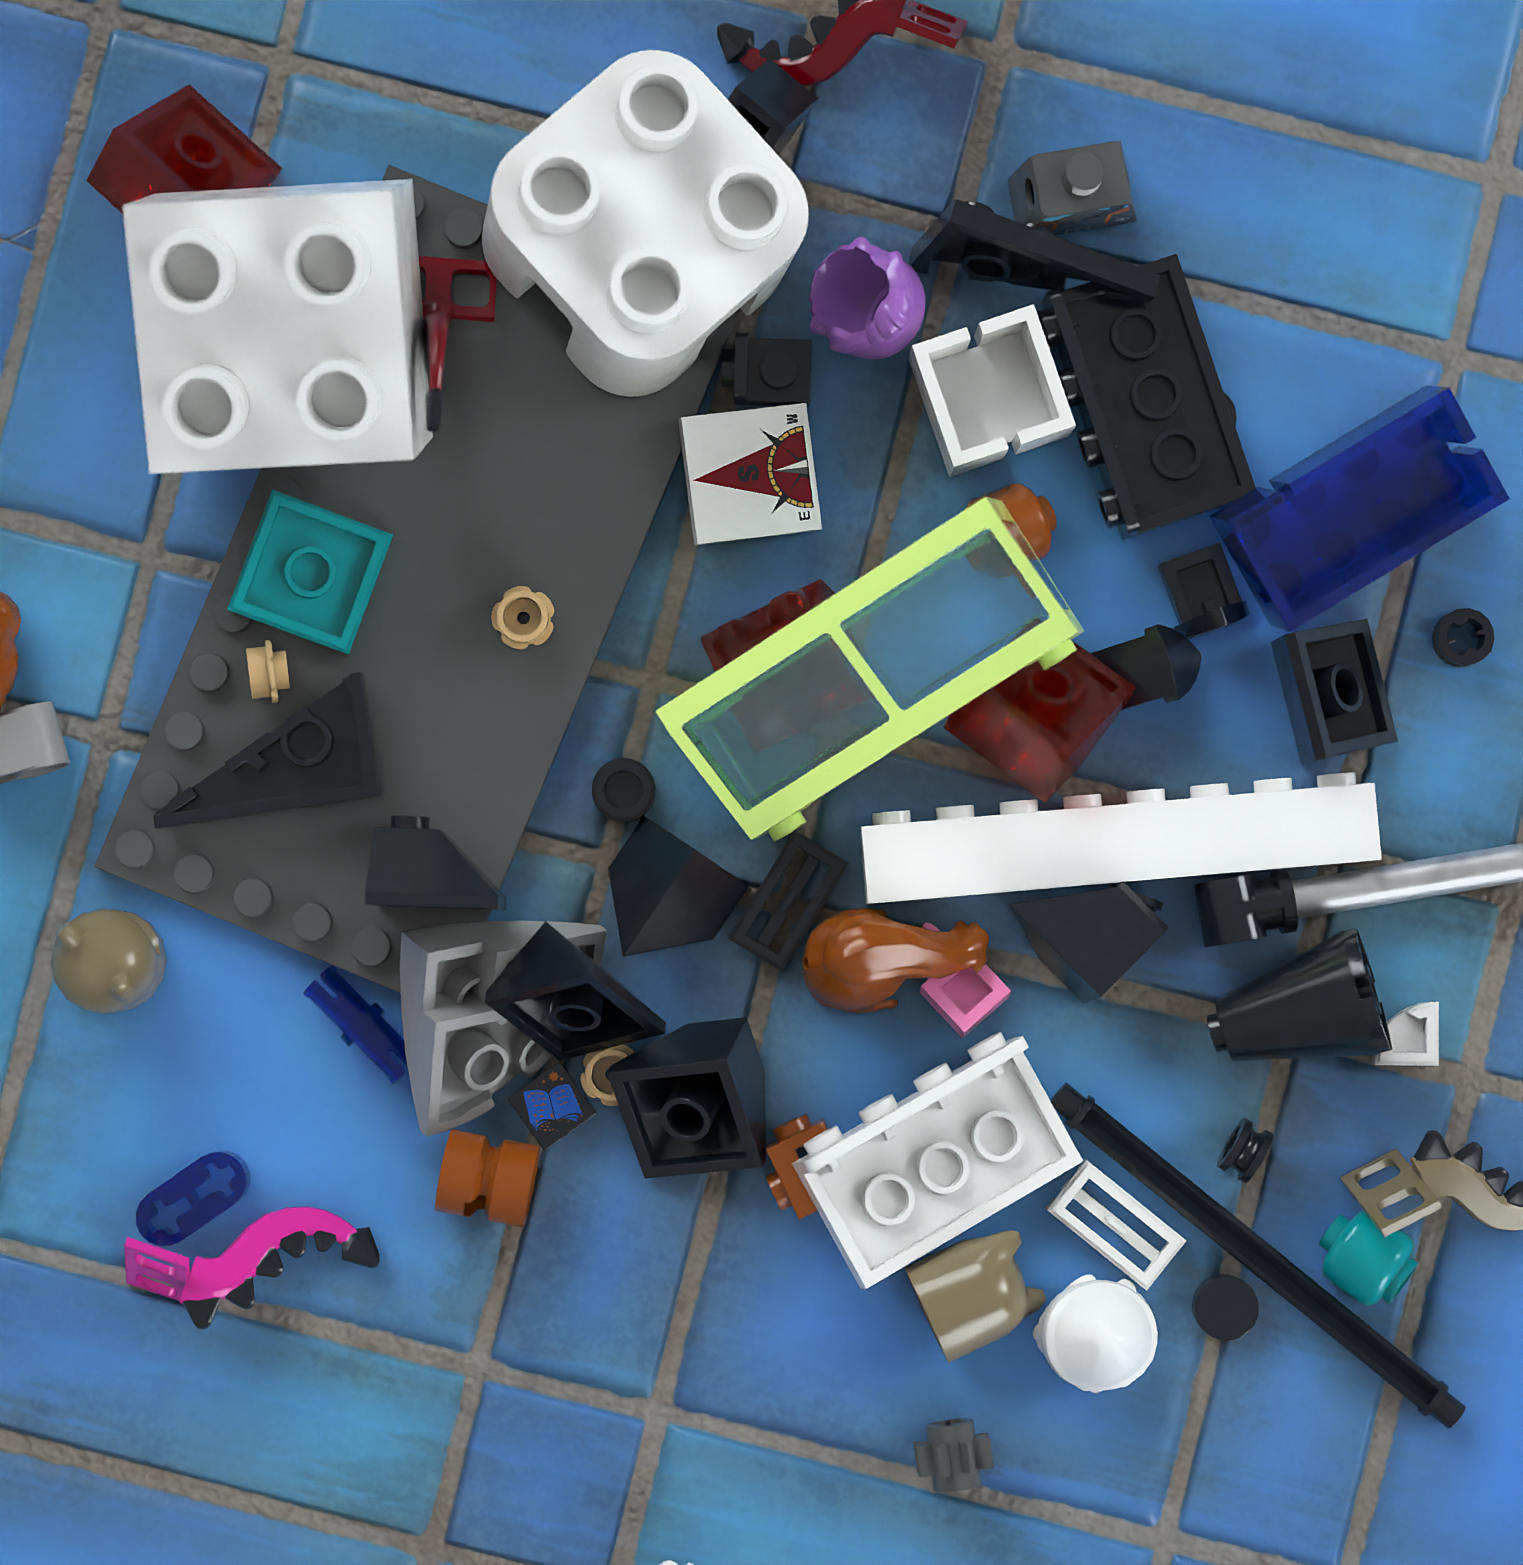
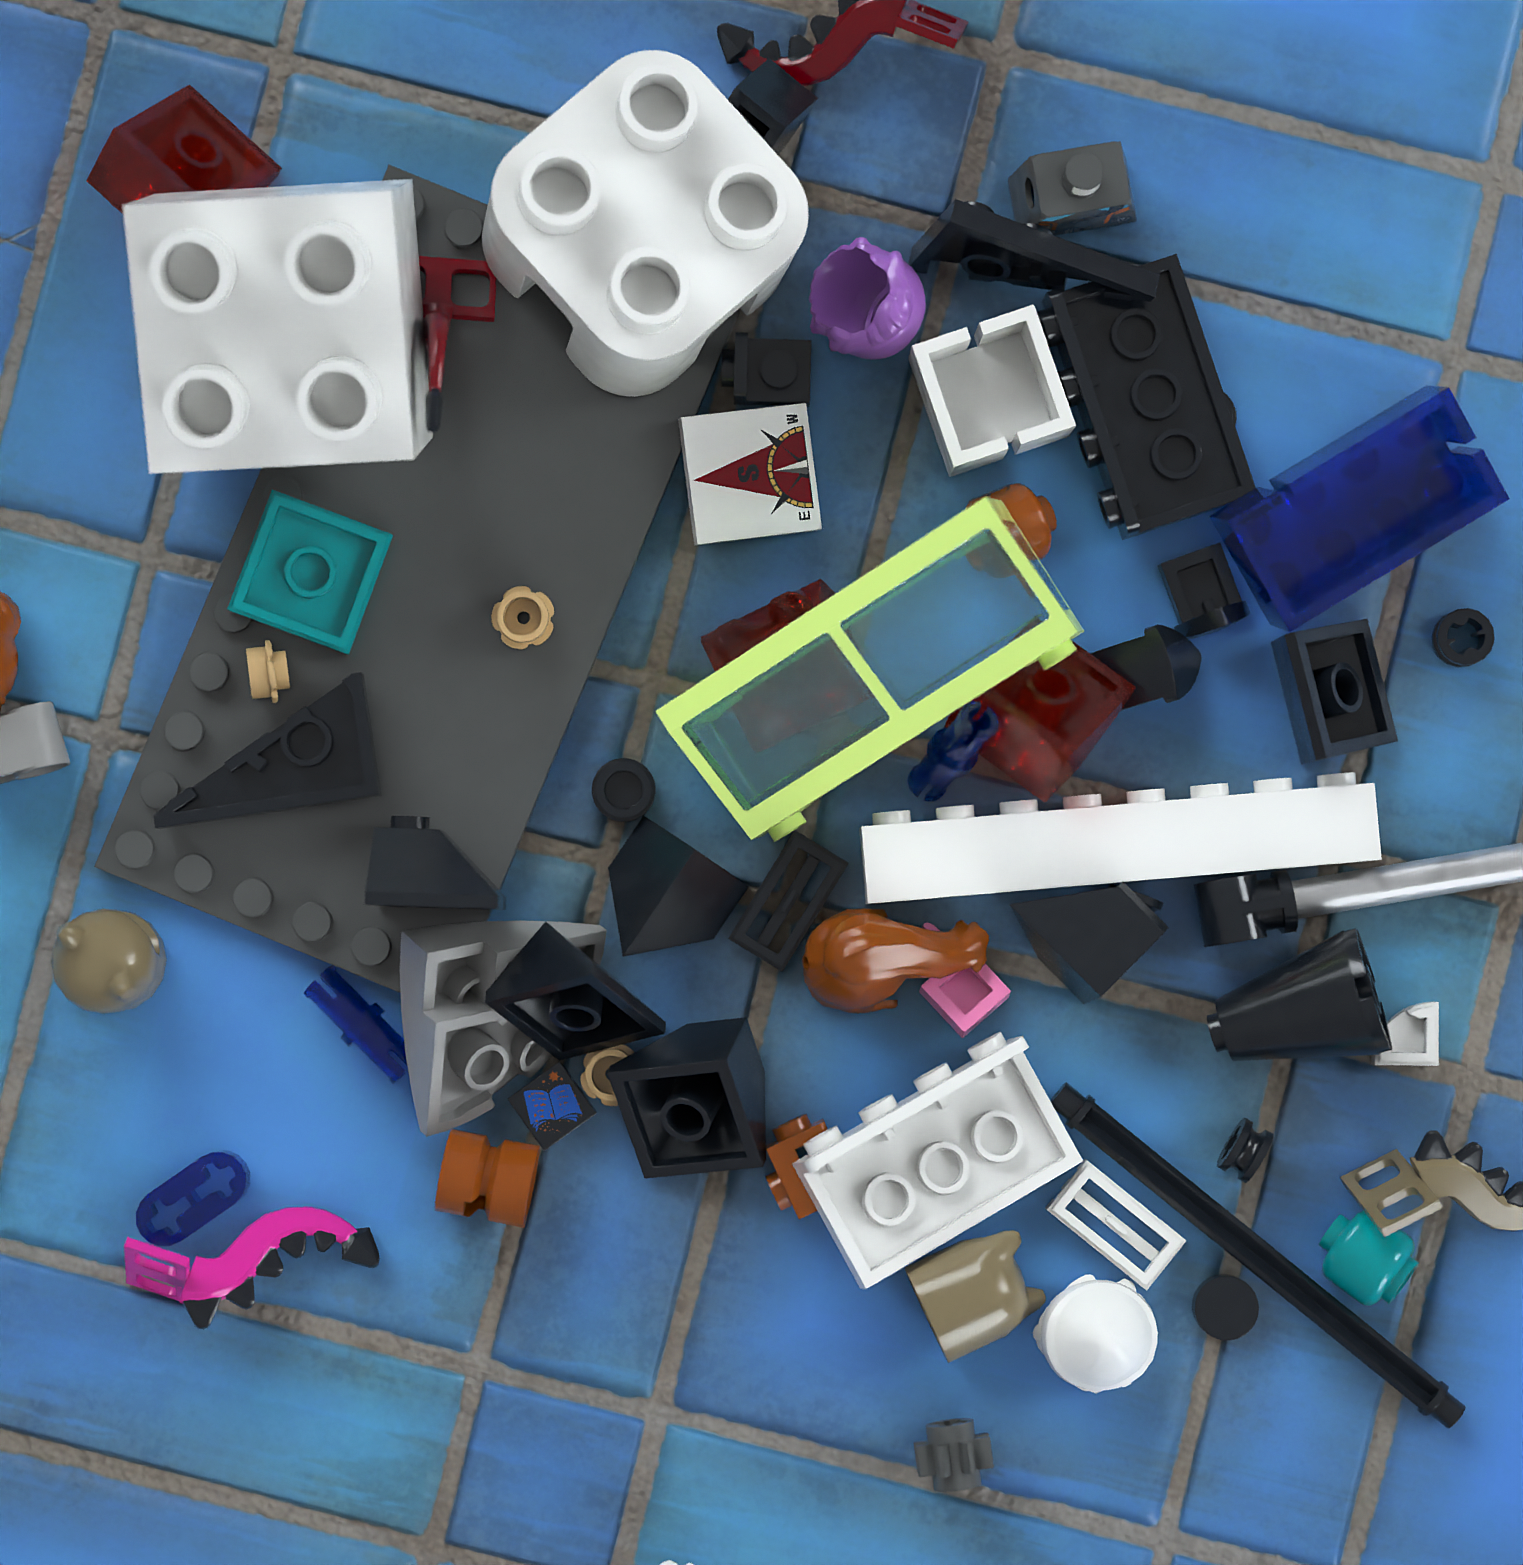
none -> clear blue pin [907,702,999,802]

